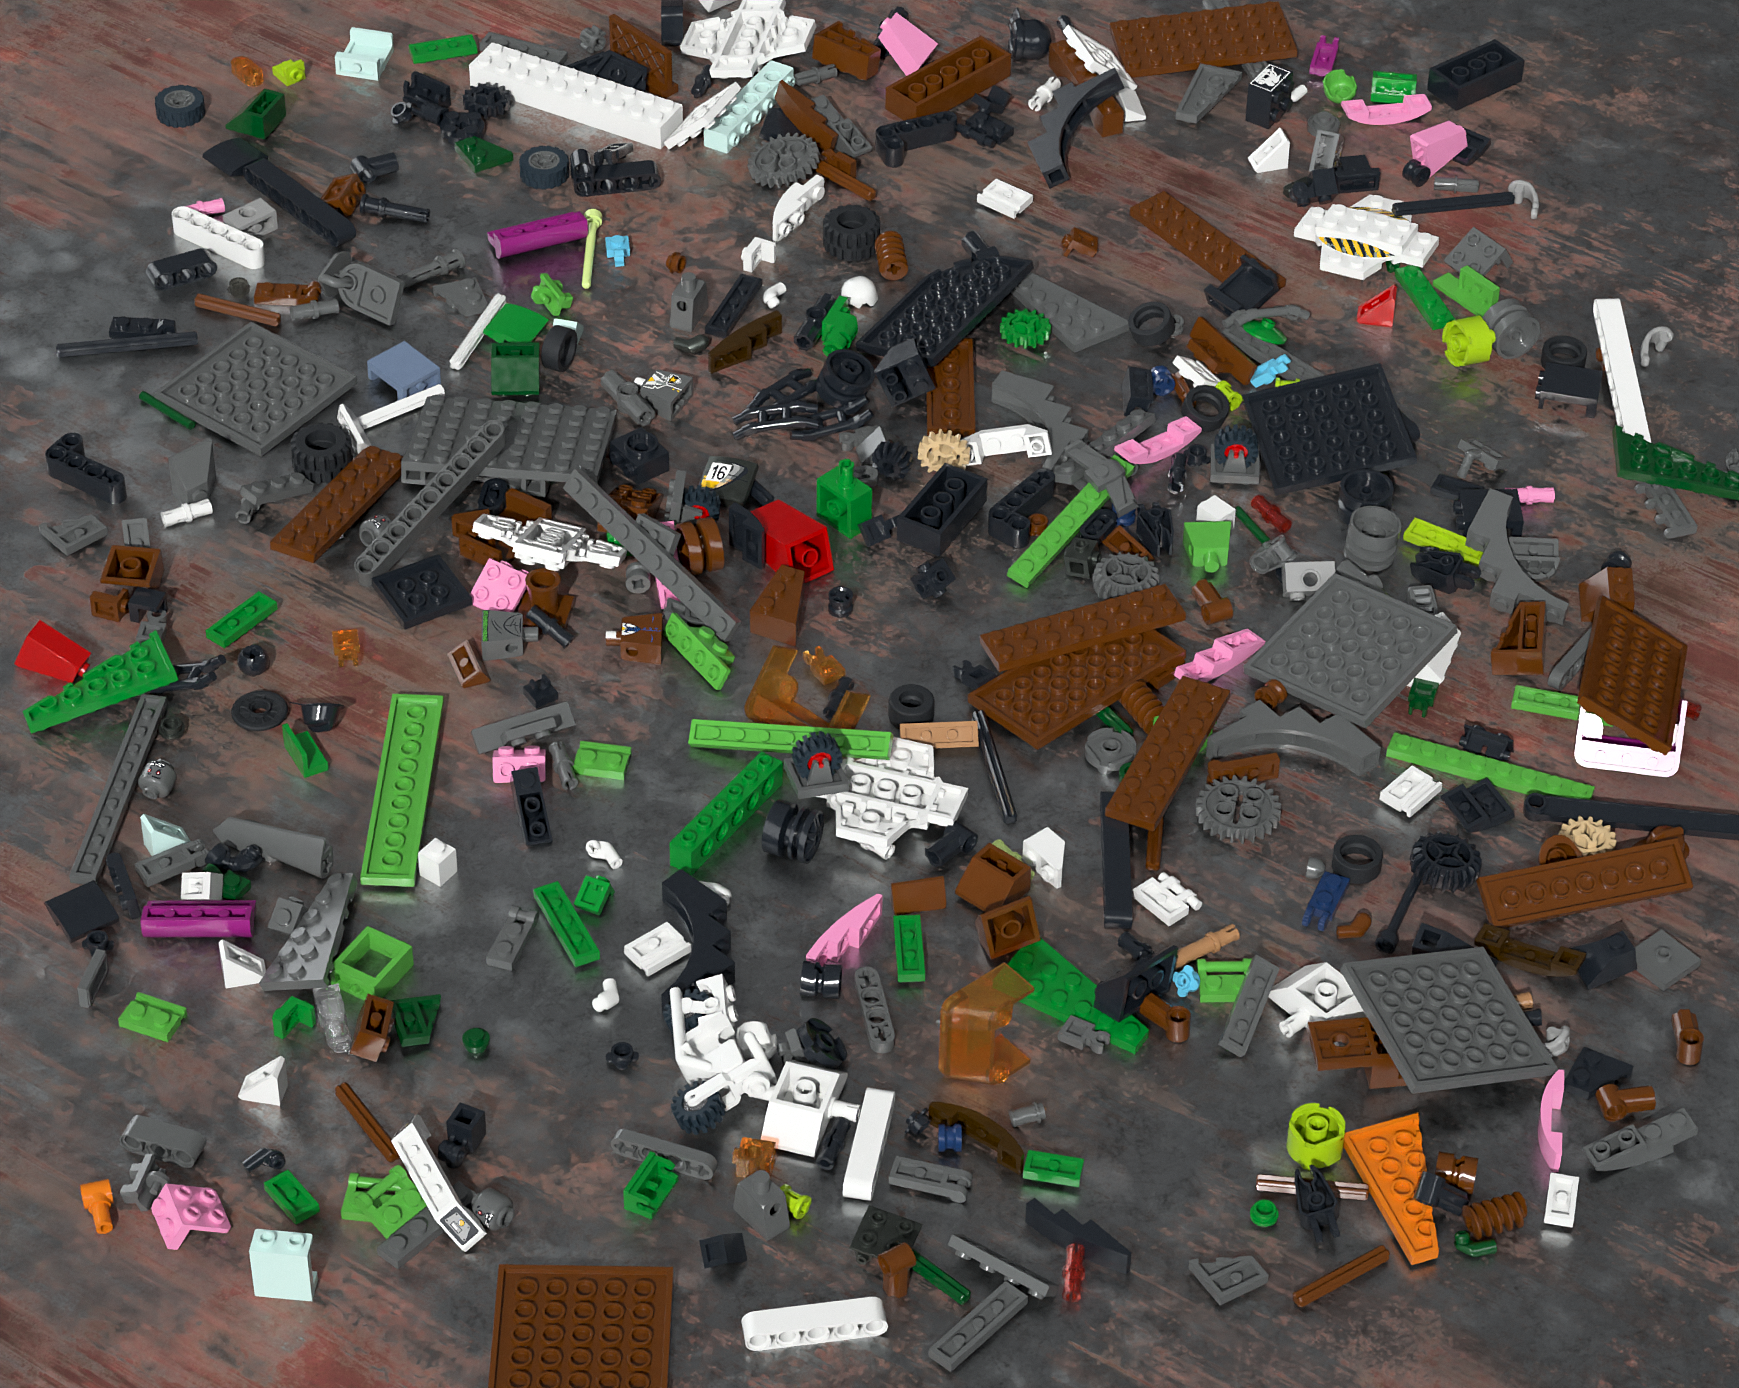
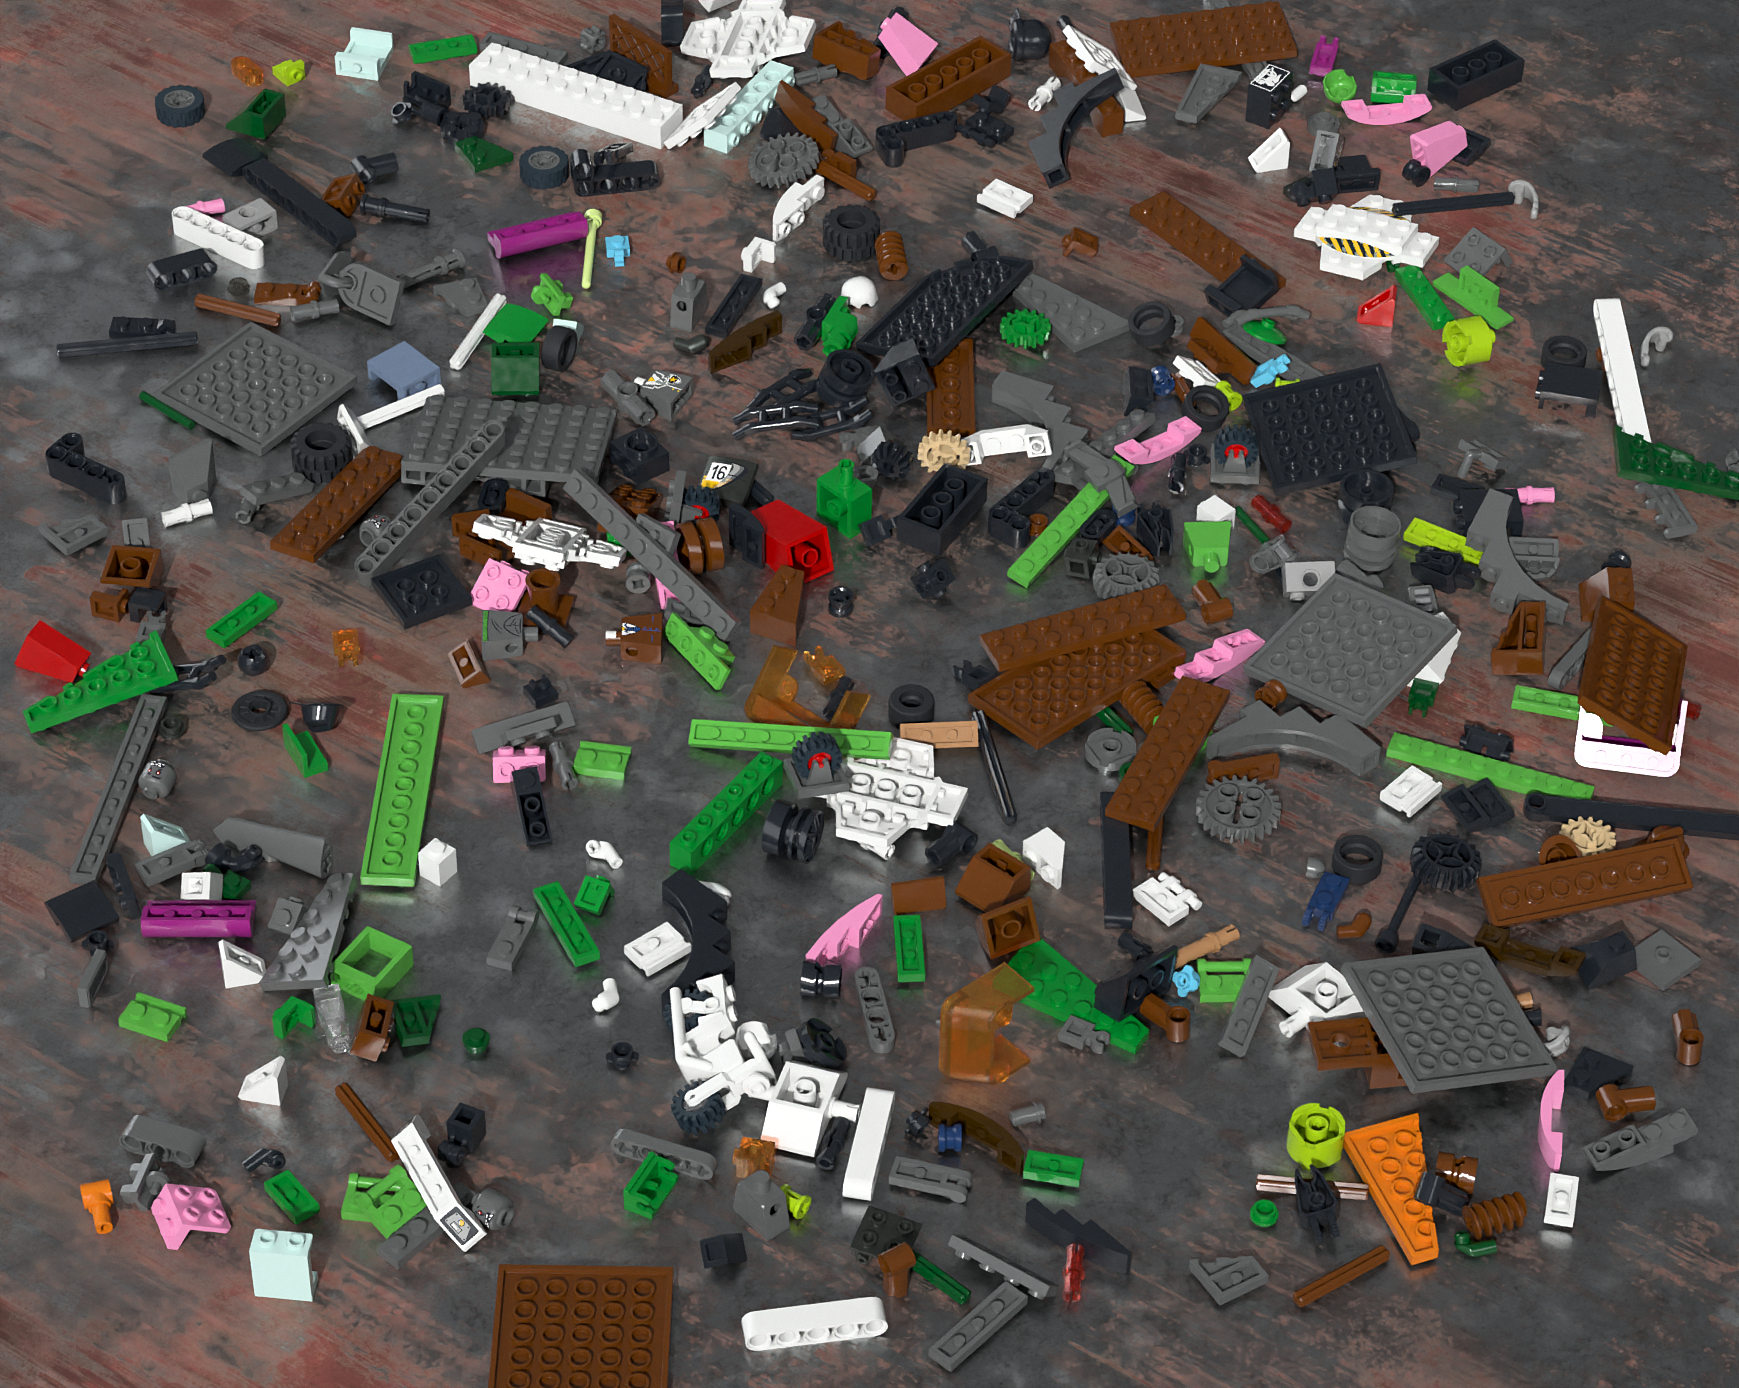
dark grey wheel [1482,298,1541,359] -> none

